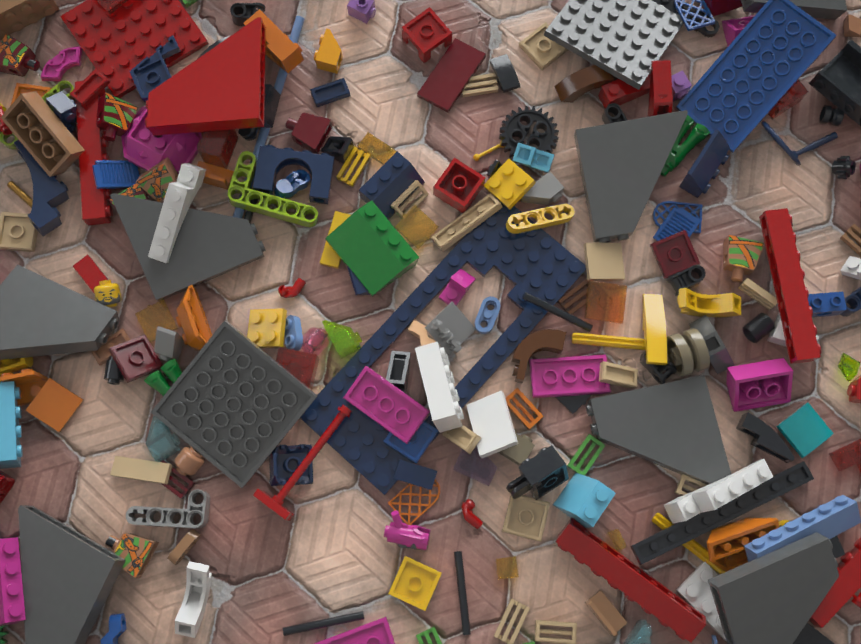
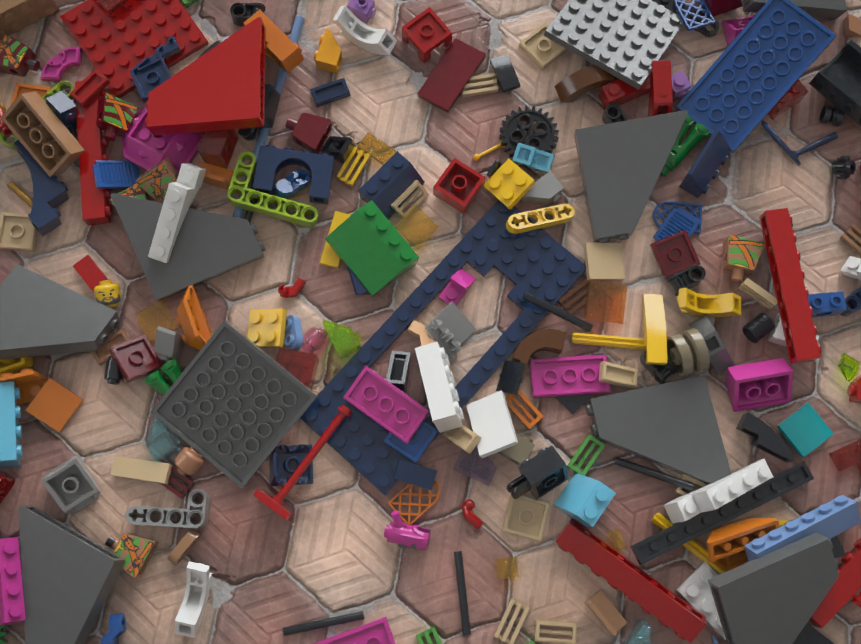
yellow plate [388,556,442,611] -> none
tan tile [431,193,502,252] -> none
medium blue plate [474,296,501,334] -> none
none -> light grey slope [41,455,101,514]
none -> white arch [332,6,397,55]
none -> black piece [496,360,526,395]
none -> black bar [615,457,694,491]

